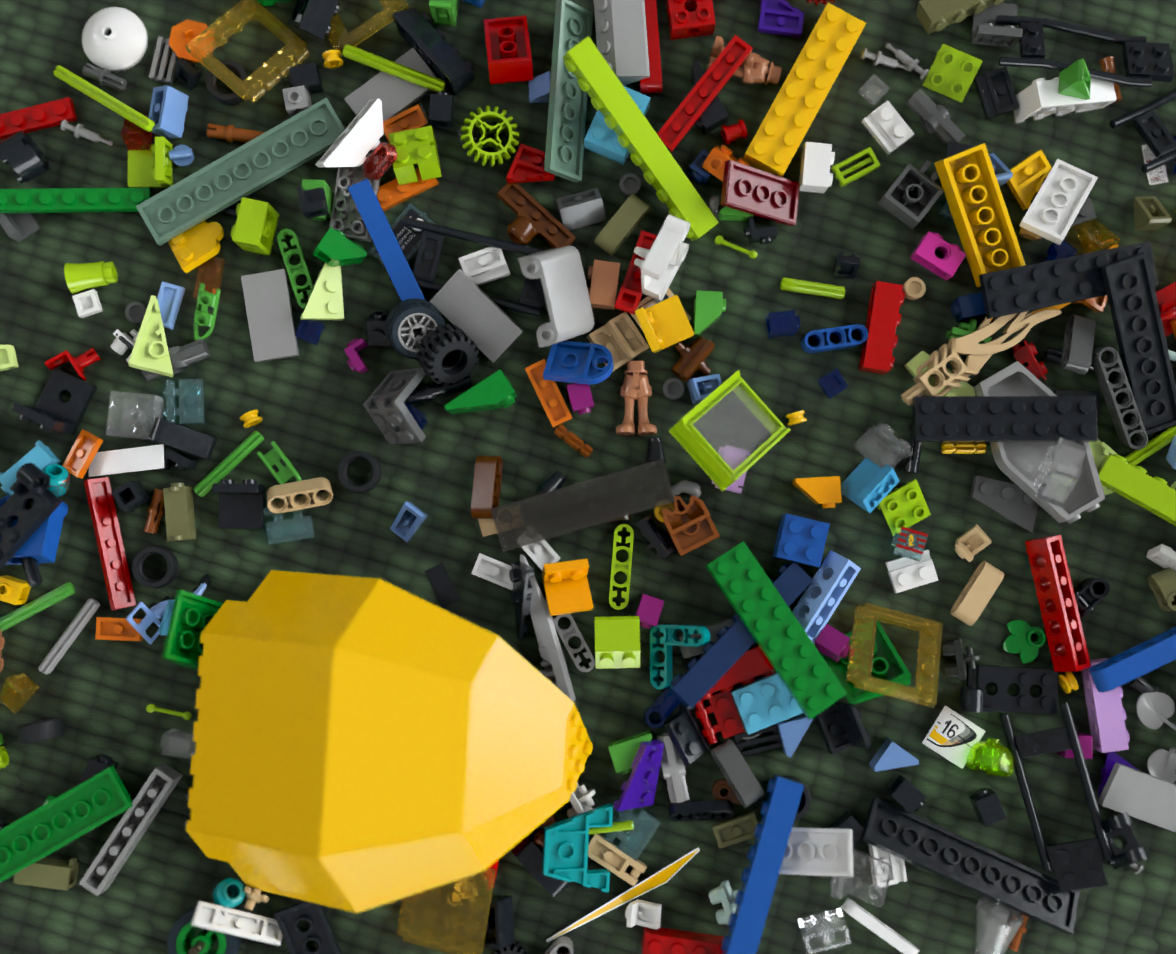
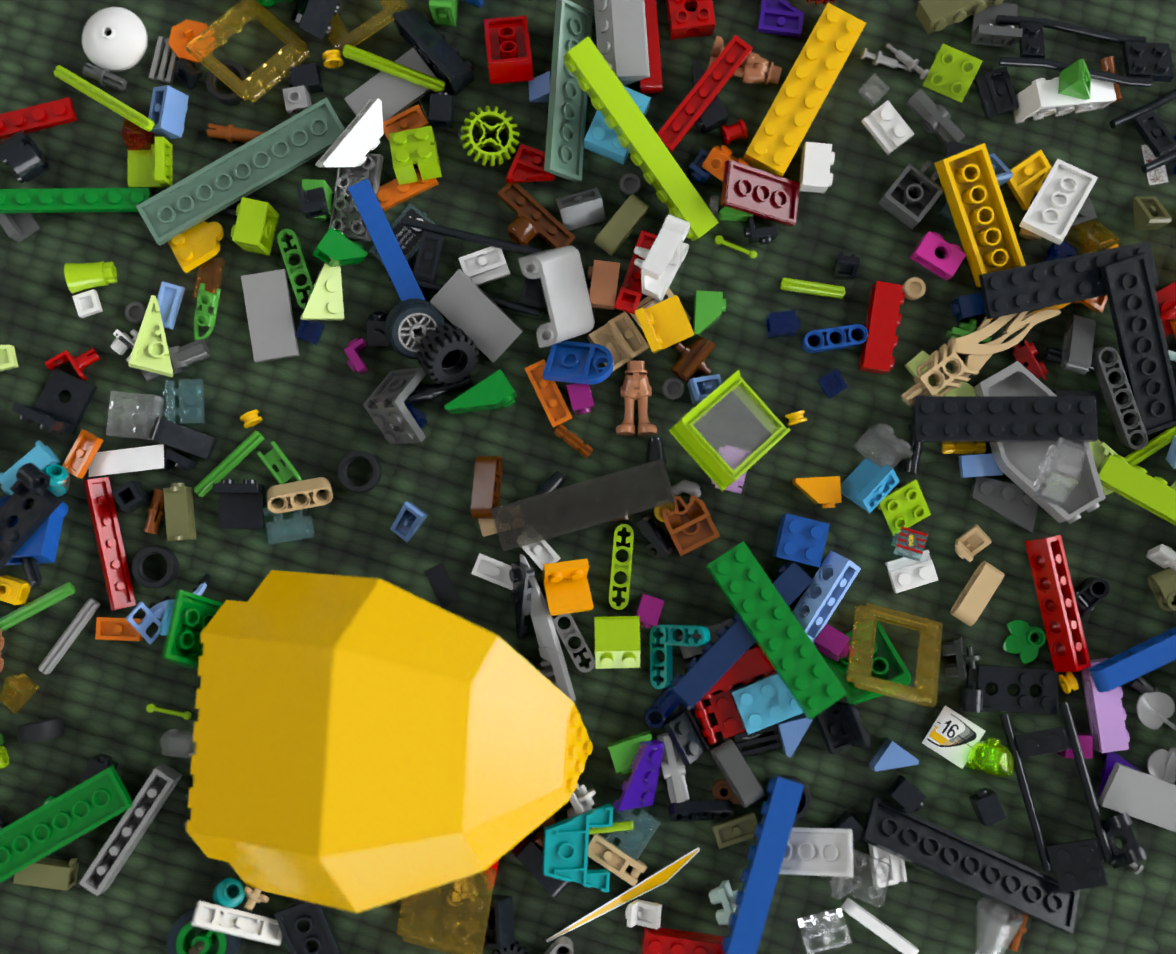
light grey piece [60,119,113,146] -> none
medium blue plate [169,145,194,167] -> none
clear red plate [363,142,397,180] -> none
lime tile [831,147,881,187] -> none
none -> medium blue slope [959,453,1003,478]

